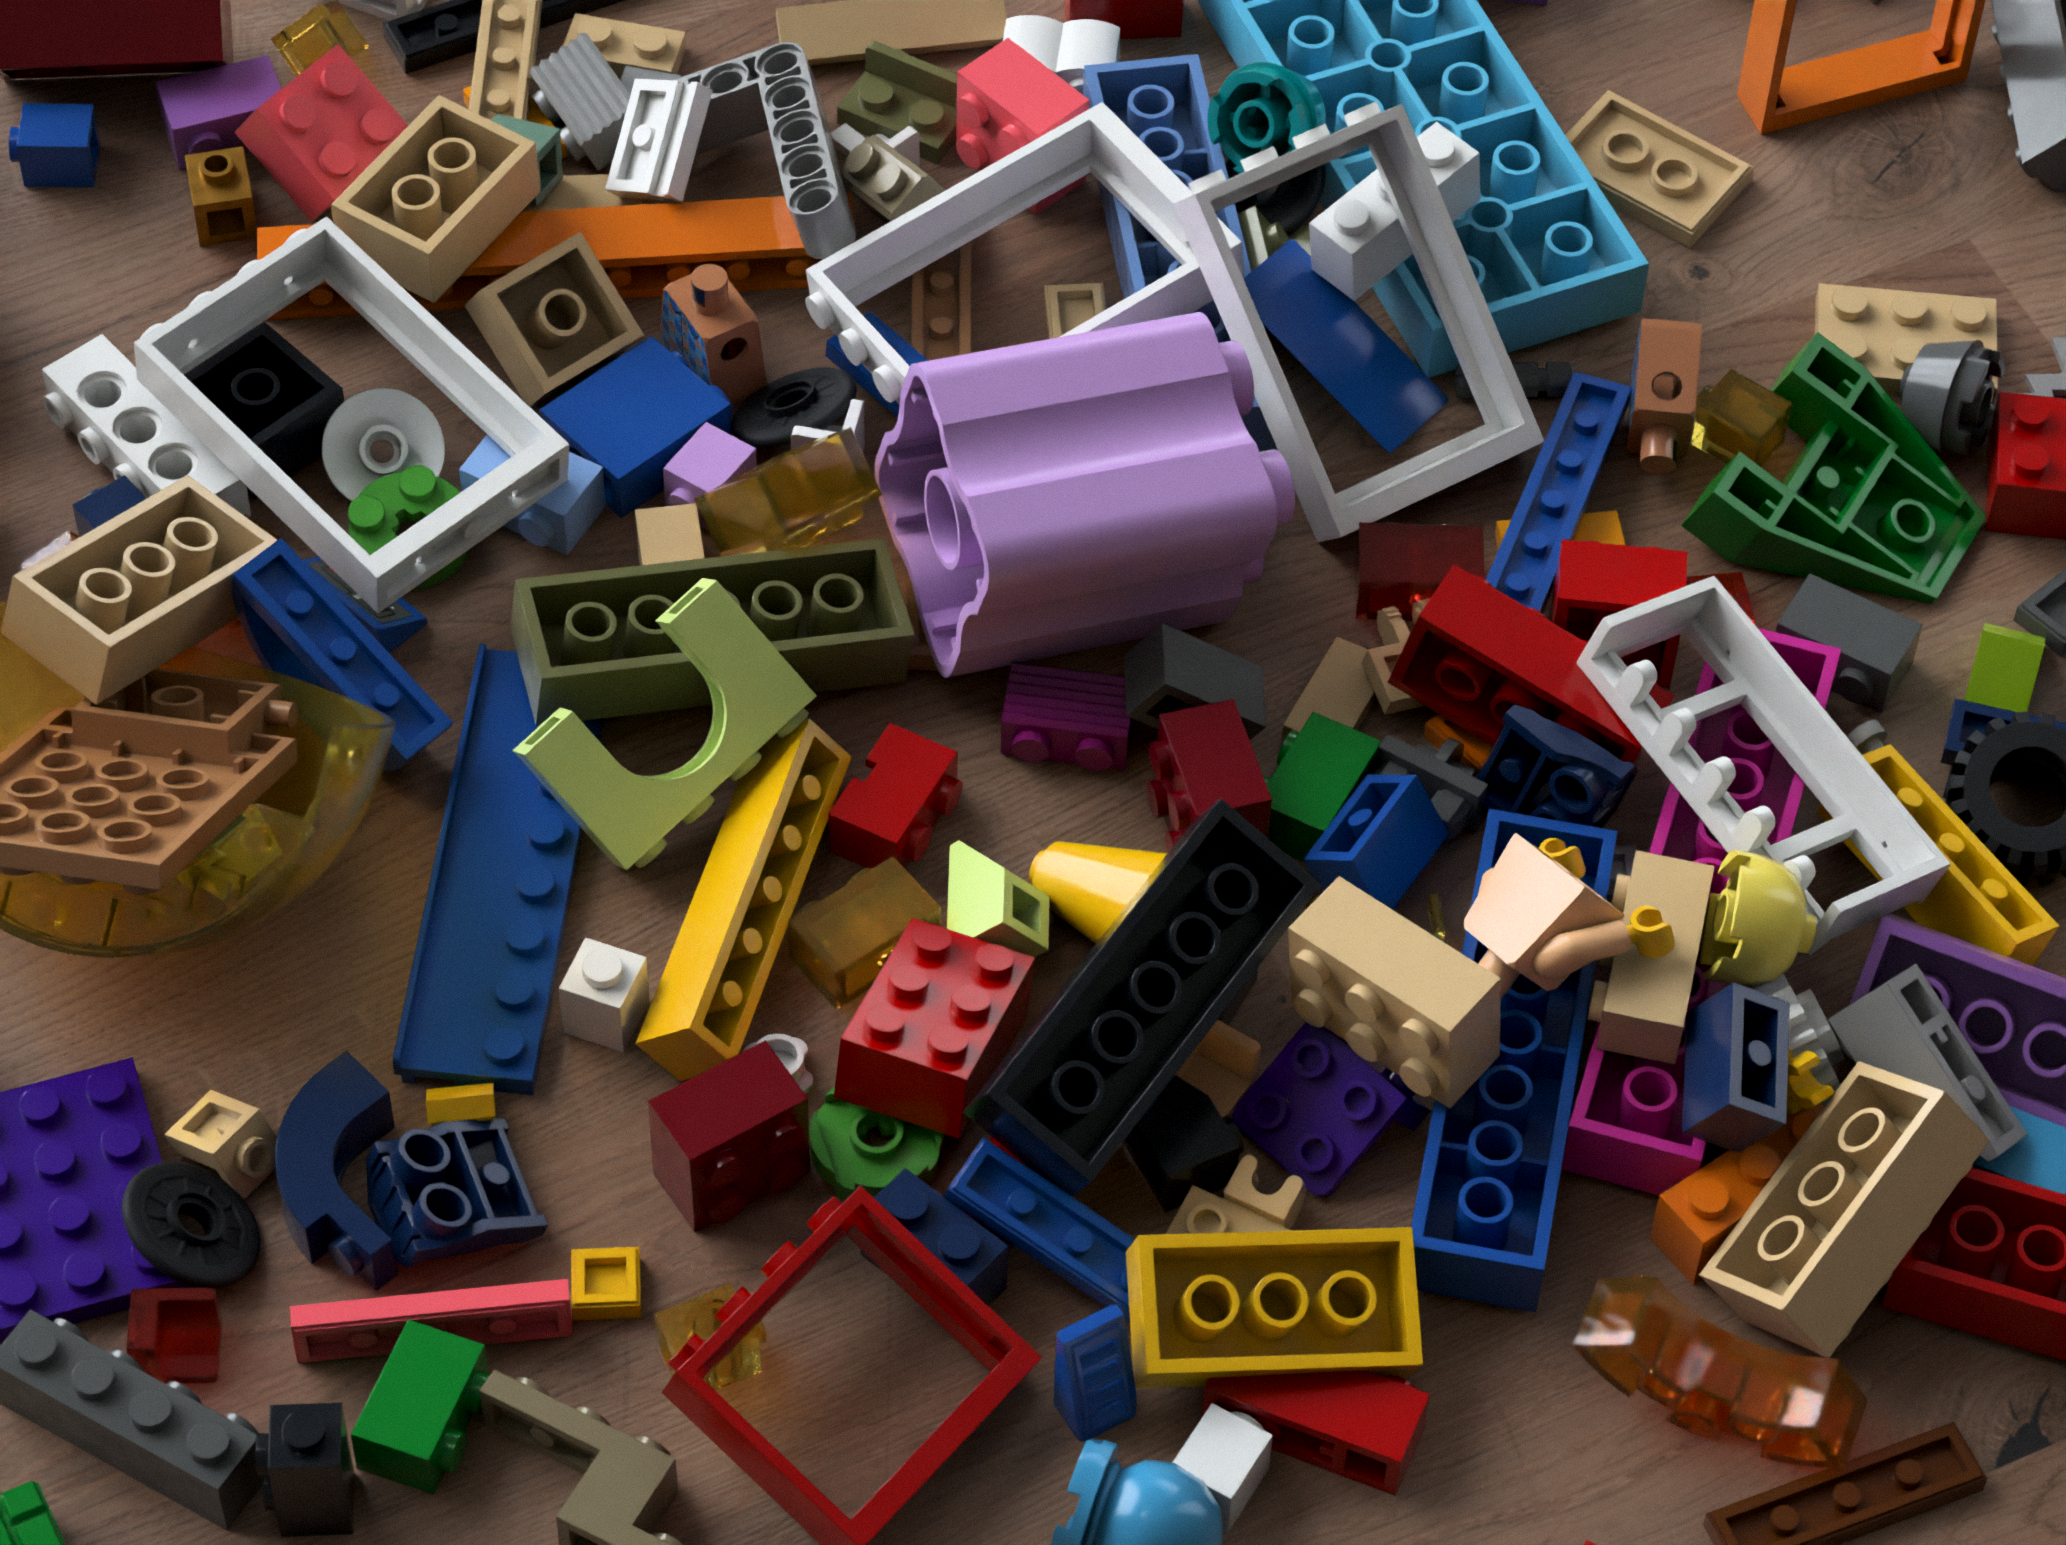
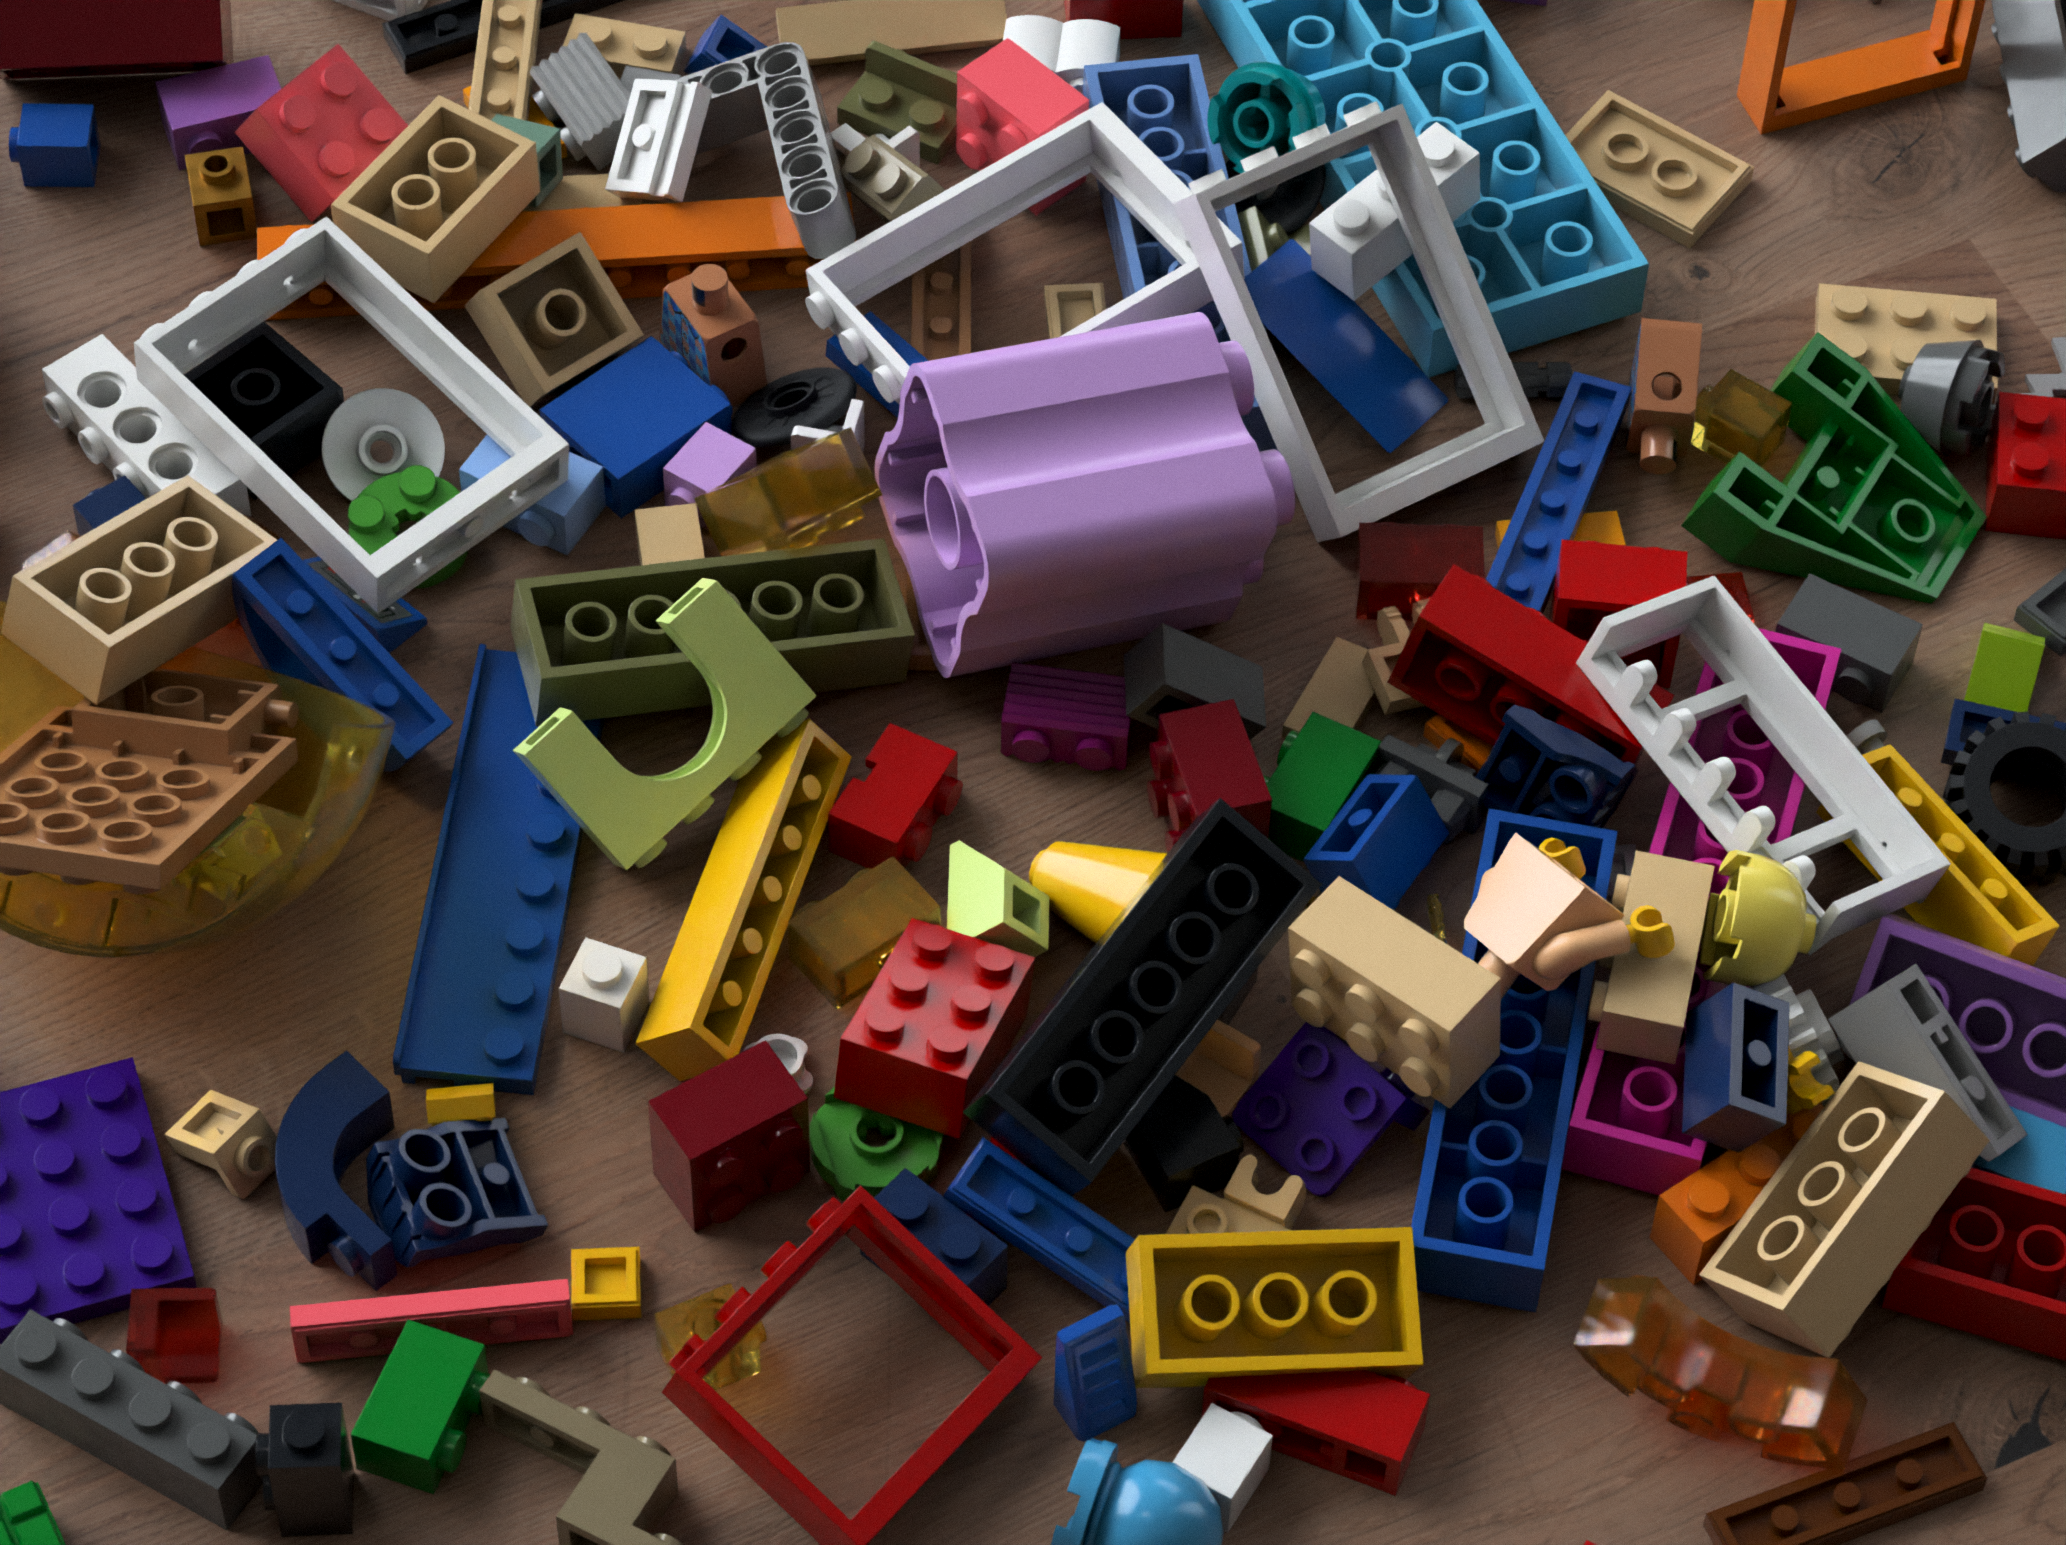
black wheel [122,1162,260,1289] -> none
clear yellow panel [271,0,368,77] -> none
none -> blue slope [683,14,767,74]

